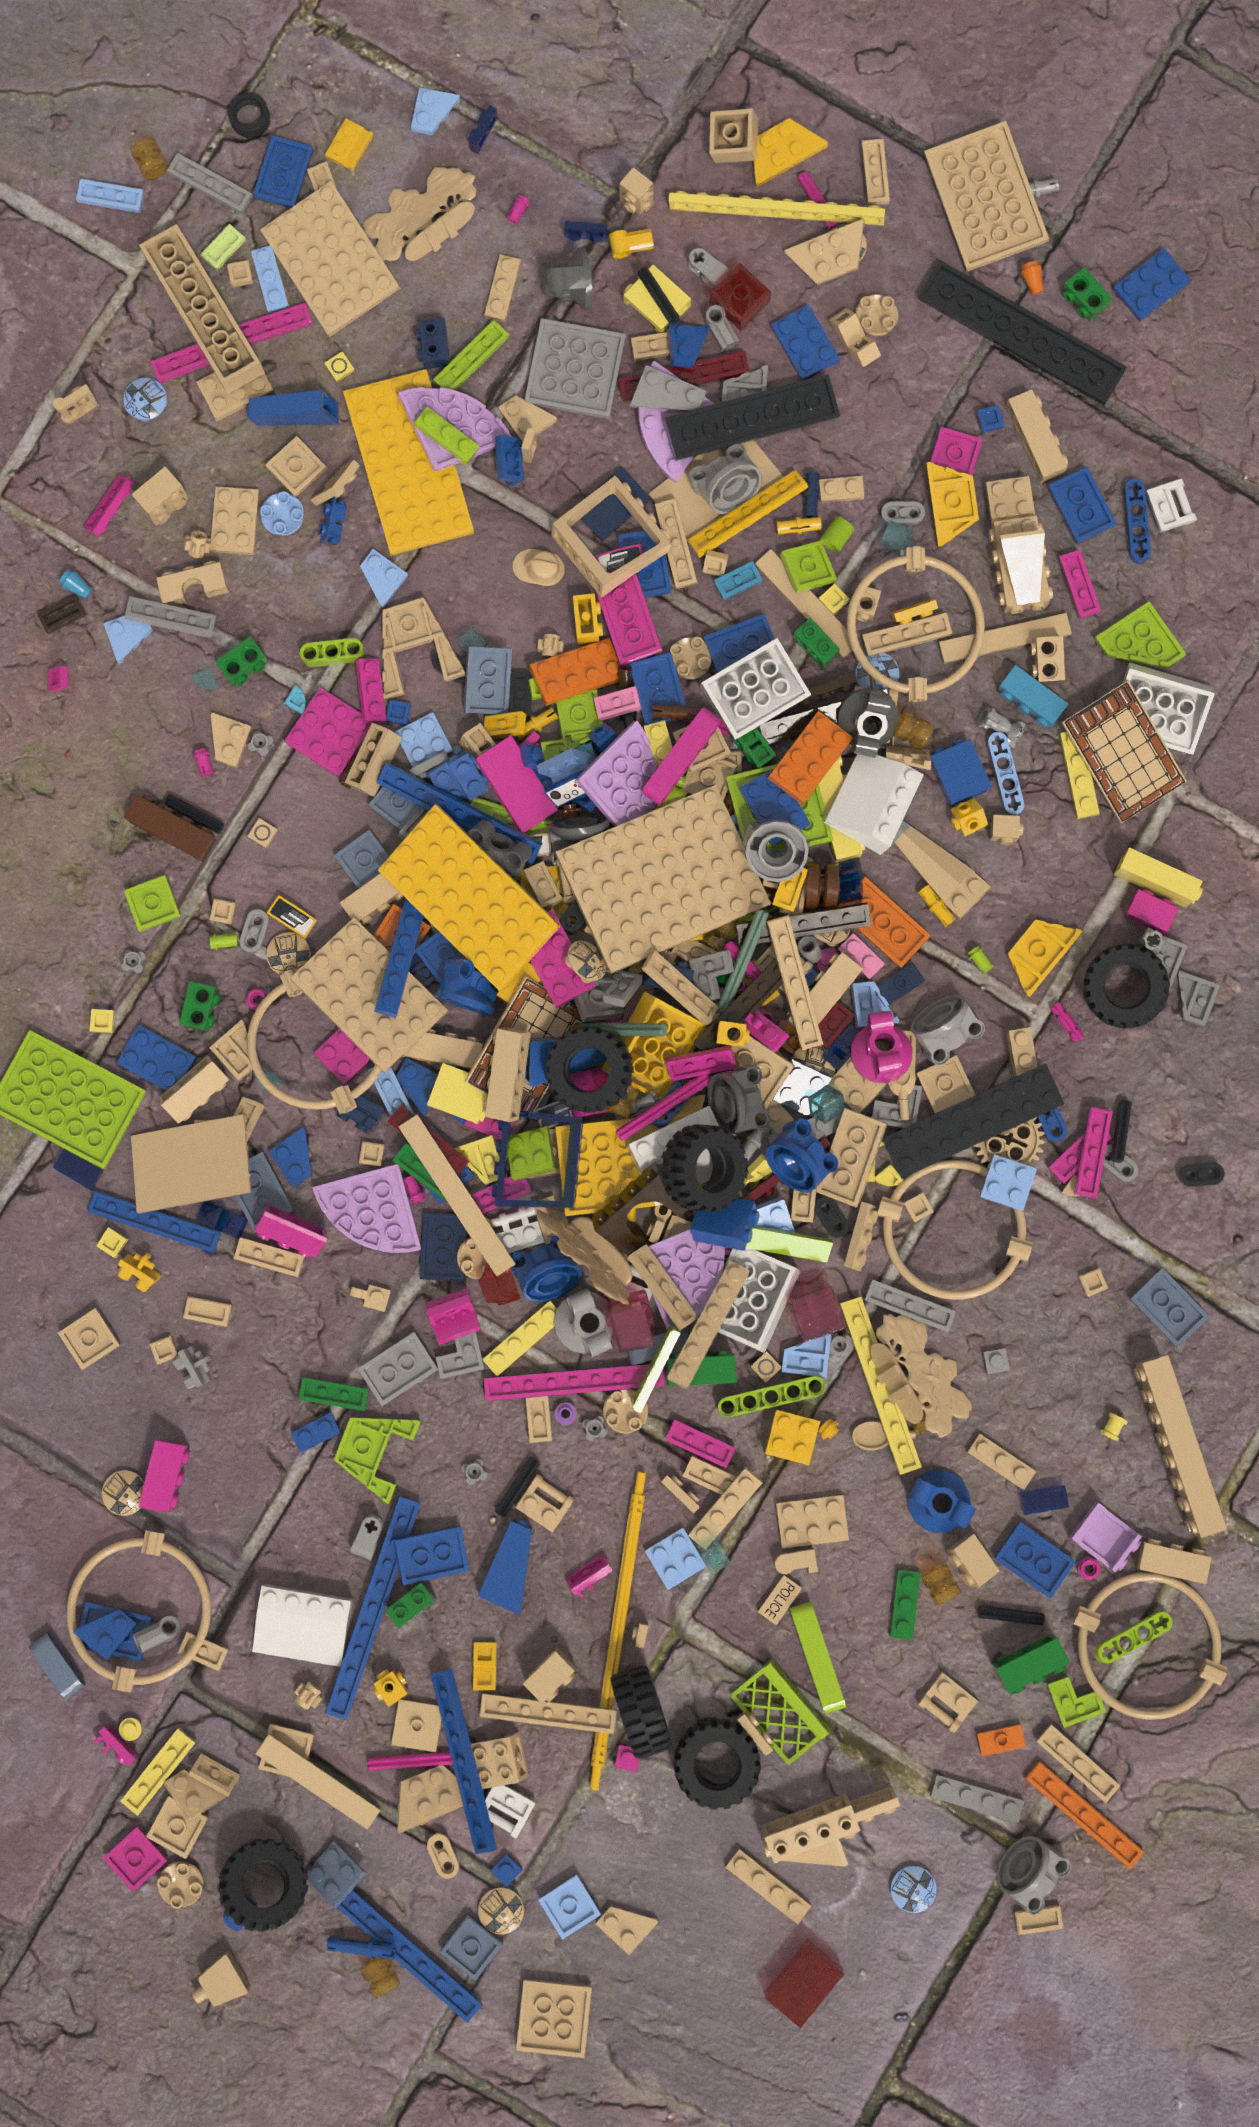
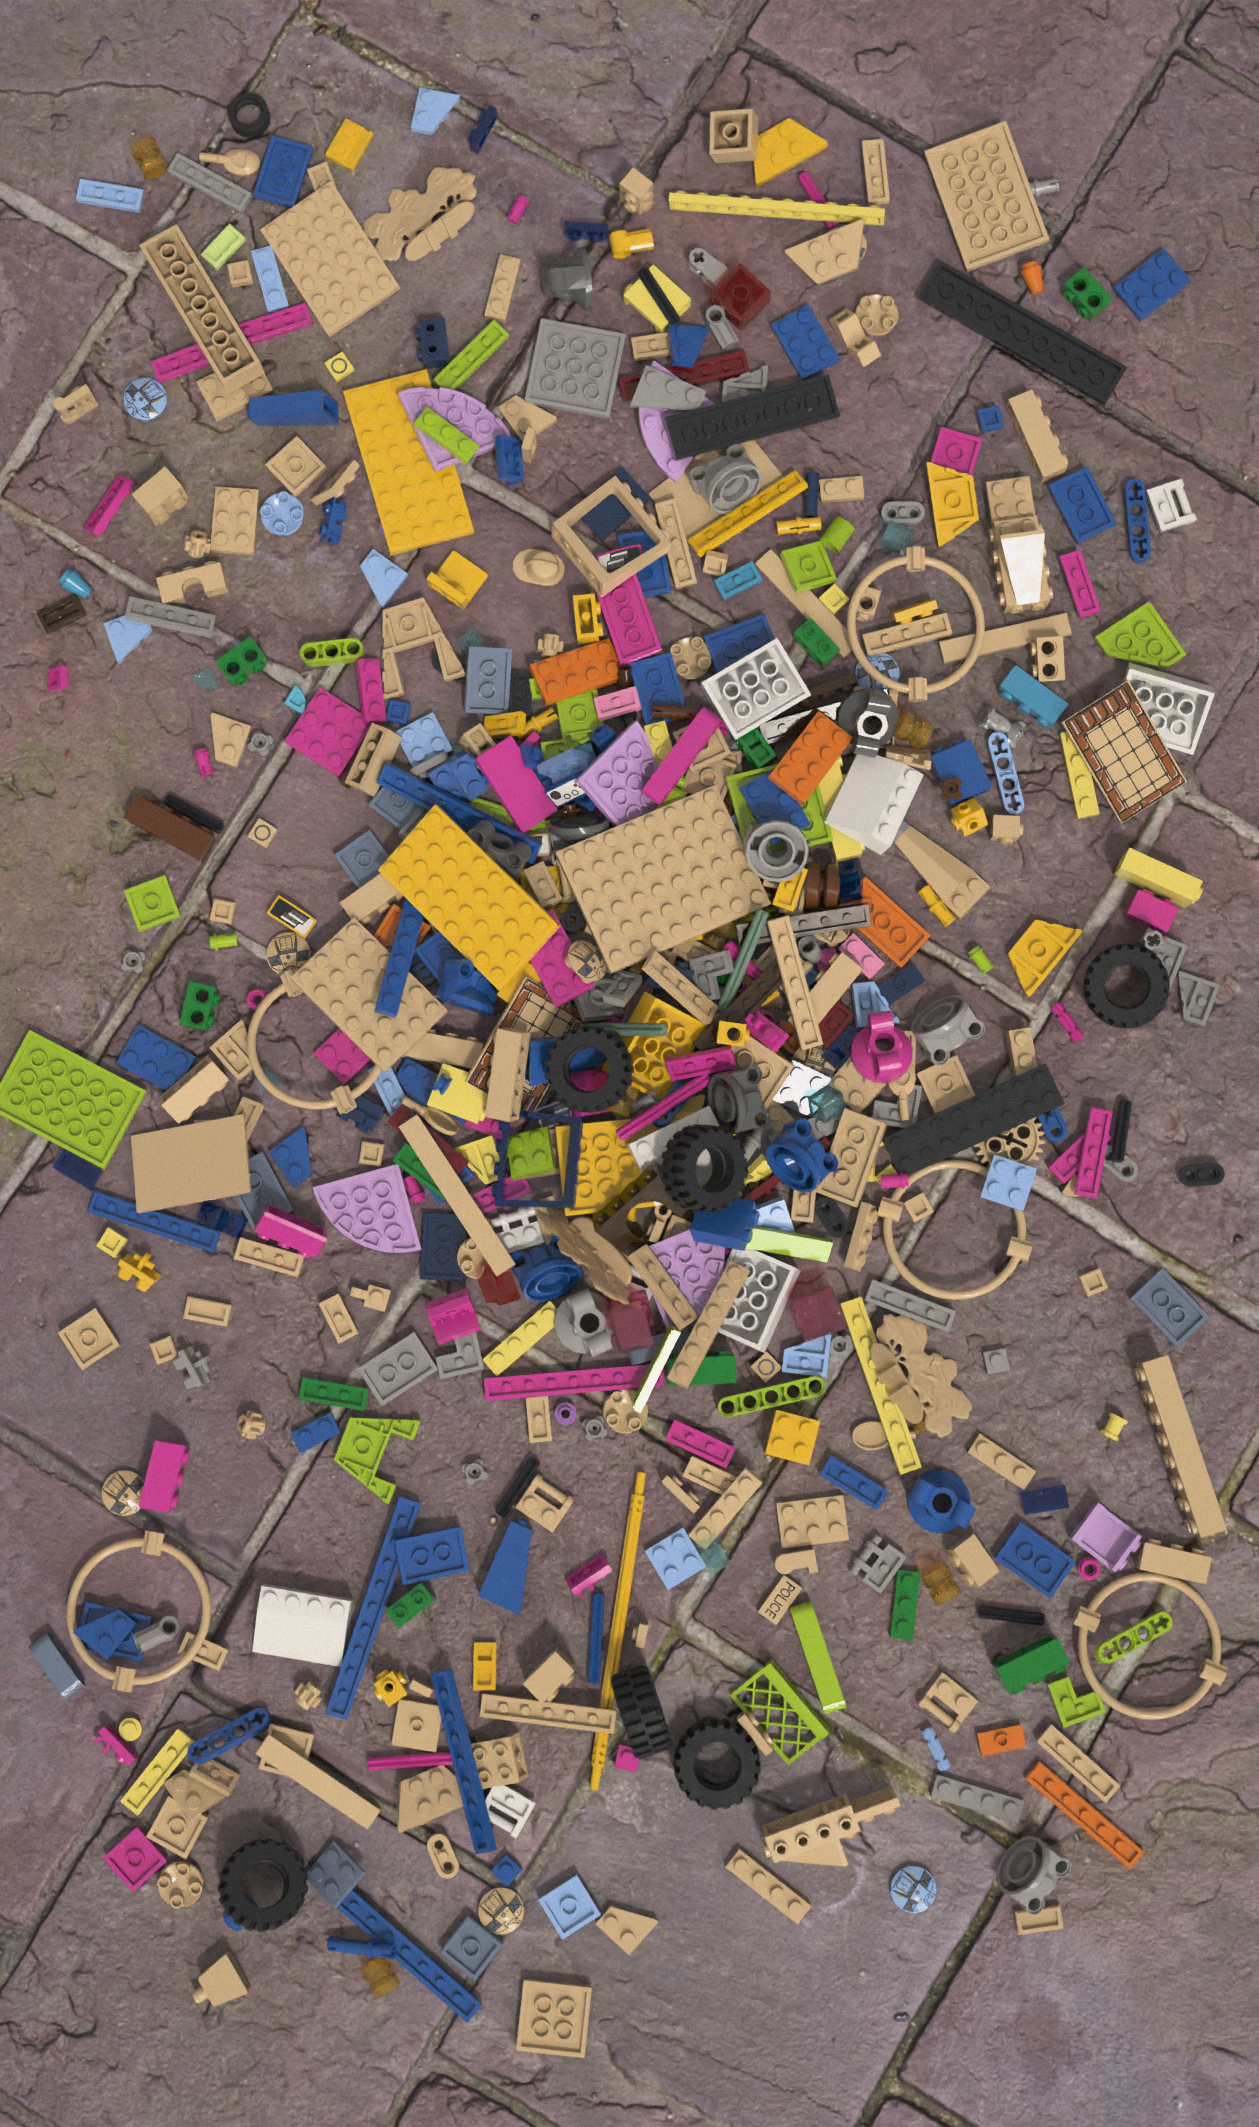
light yellow plate [90,1009,115,1033] -> none
light grey plate [240,909,269,953] -> none
light grey piece [350,1514,383,1560] -> none
clear red brick [764,1939,844,2029] -> none
yellow plate [818,1418,839,1440] -> none
none -> blue beam [187,1708,271,1765]
none -> tan piece [199,148,261,177]
none -> tan gear [237,1410,265,1440]
none -> tan plate [319,1294,359,1344]
none -> tan piece [401,1096,459,1135]
none -> tan tile [409,1677,434,1697]
none -> yellow bracket [426,551,488,610]
none -> blue bush [433,1073,453,1096]
none -> blue axle [587,1593,605,1684]
none -> blue plate [819,1455,889,1510]
none -> light grey plate [849,1534,907,1594]
none -> dark pink pin [881,1171,909,1189]
none -> light blue axle [921,1726,950,1771]
none -> reddish brown plate [940,778,962,800]

